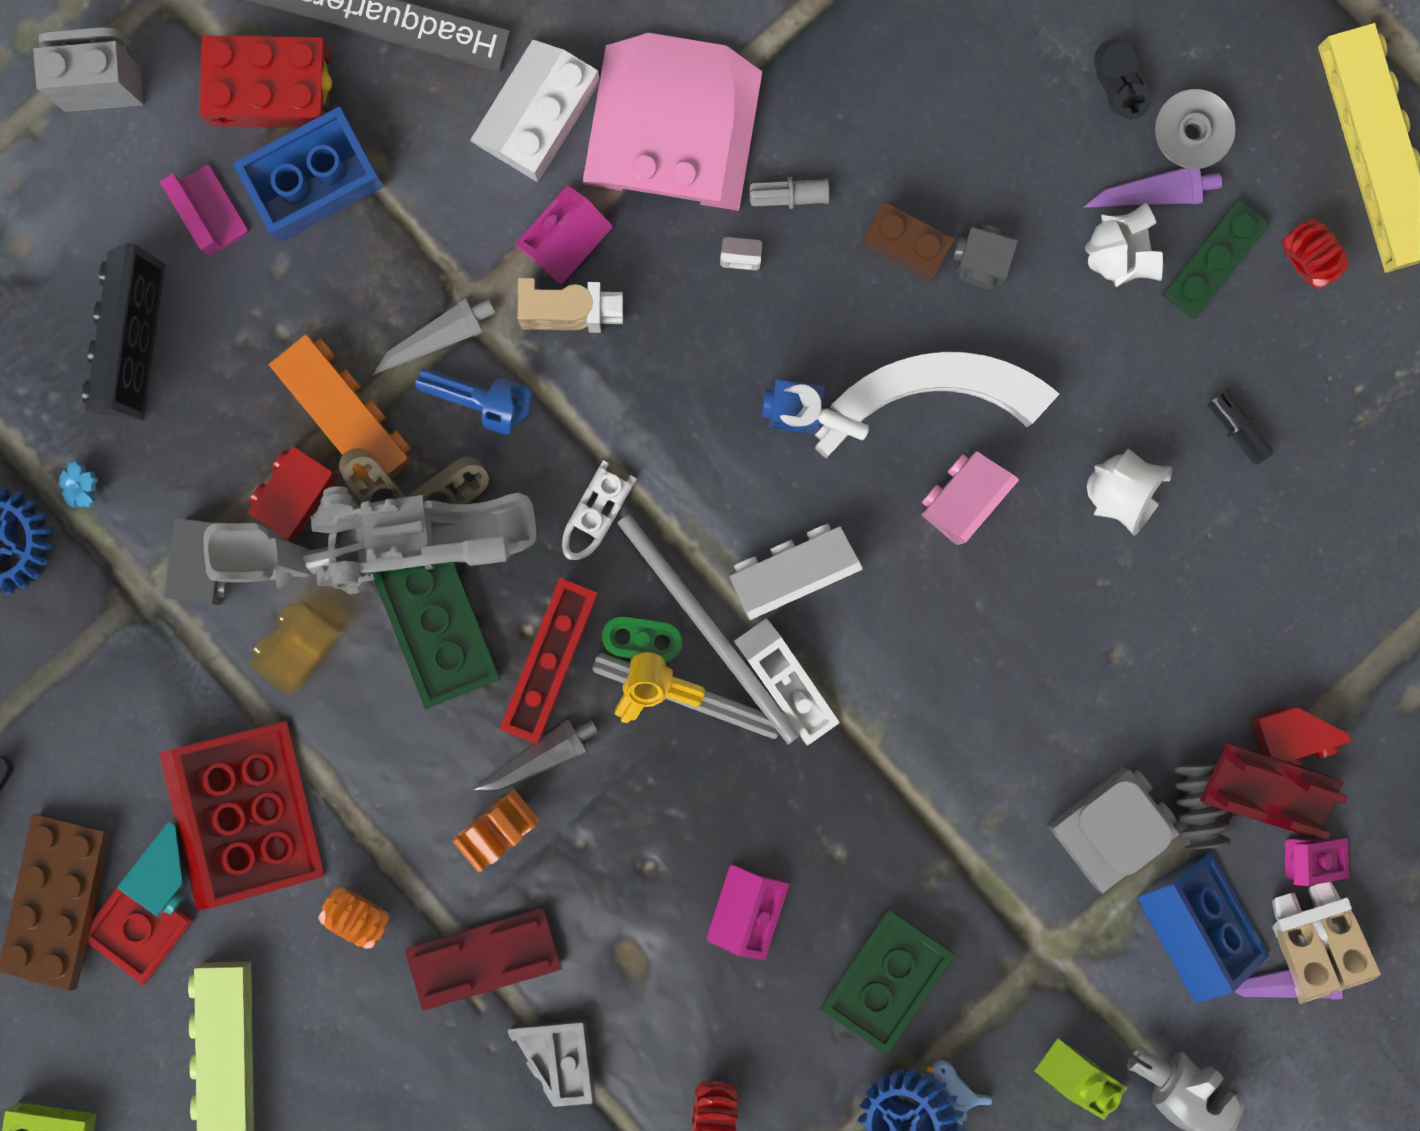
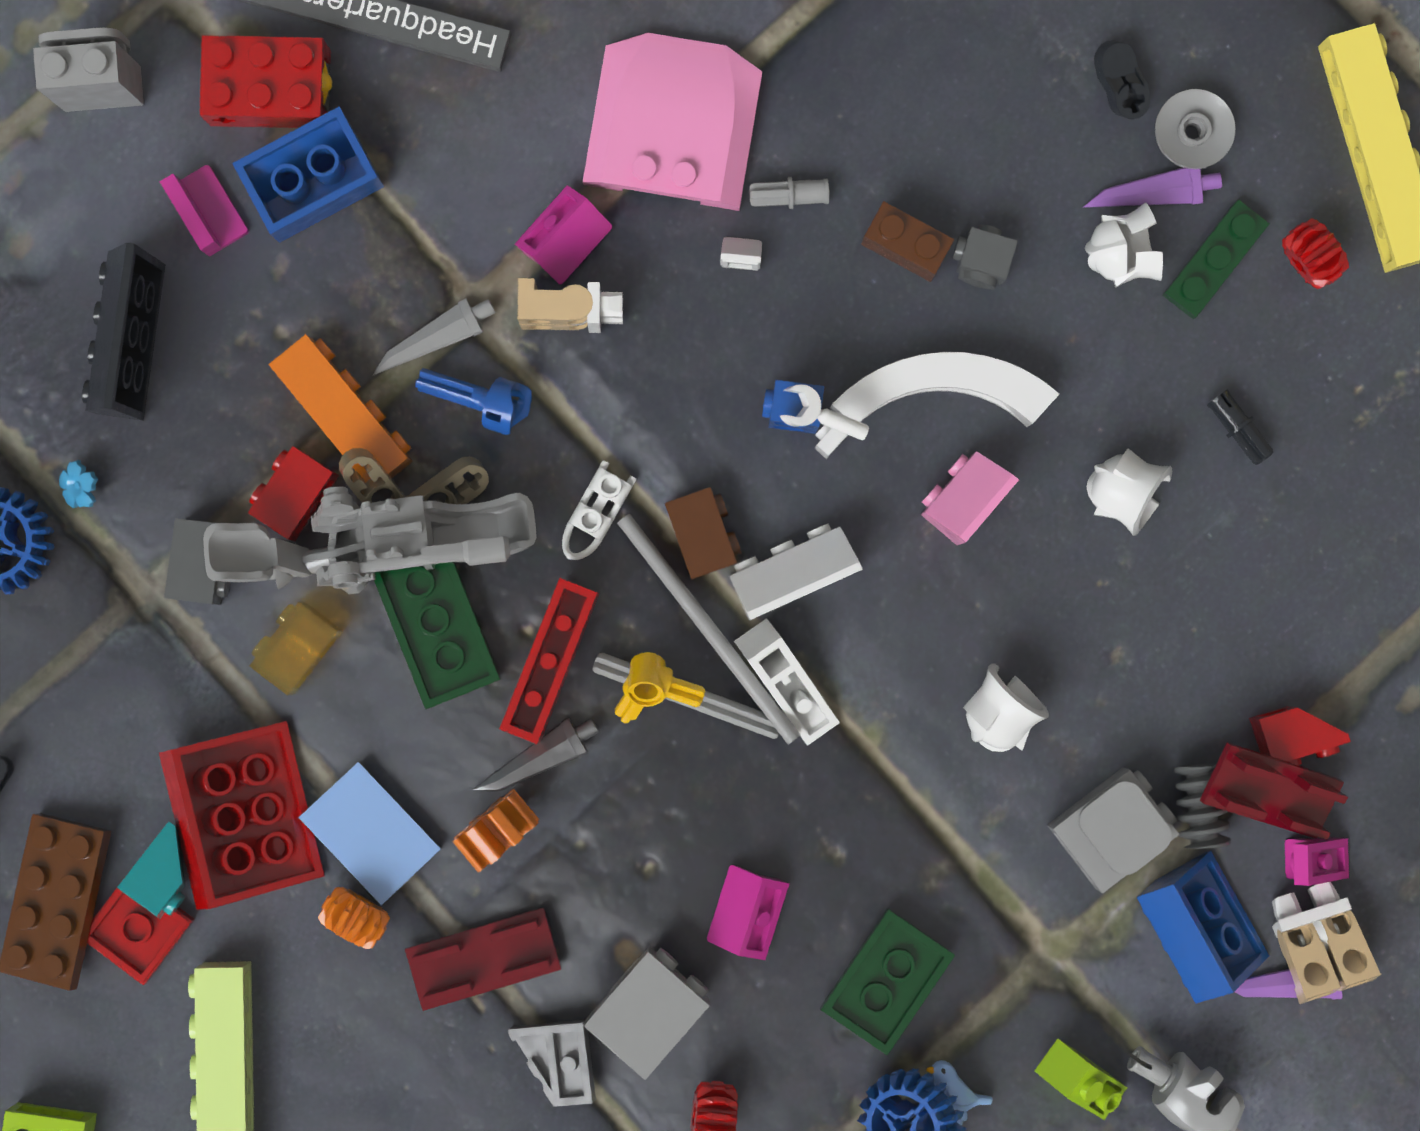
white slope [470,40,600,182] -> none
green plate [602,617,682,662] -> none
none -> light blue tile [298,762,441,905]
none -> light grey brick [584,946,710,1080]
none -> reddish brown brick [665,487,742,580]
none -> white helmet [963,663,1049,752]

